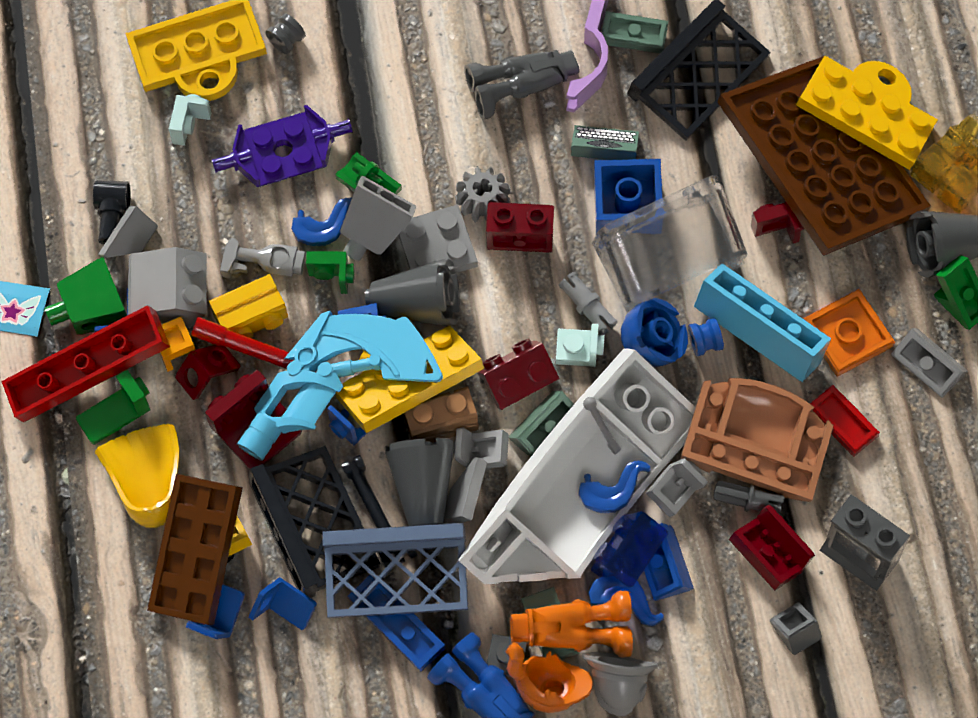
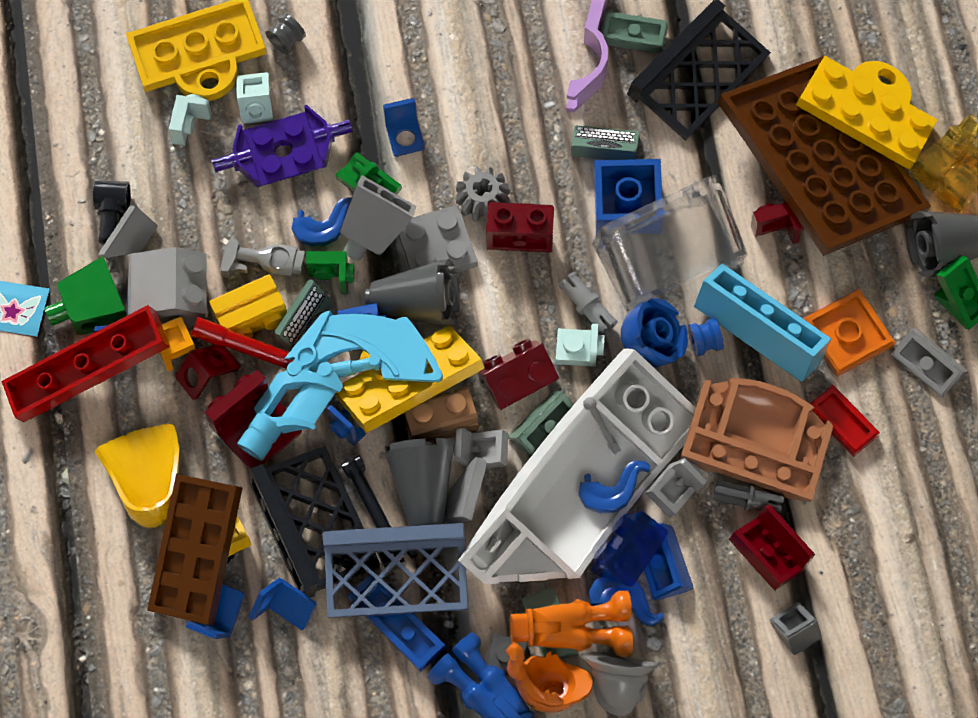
green bracket [76,369,151,445] -> none
dark grey piece [464,50,580,120] -> none
dark grey window [819,494,910,591] -> none
none -> light aqua bracket [236,72,273,124]
none -> slope [275,279,332,352]
none -> blue bracket [383,98,425,157]

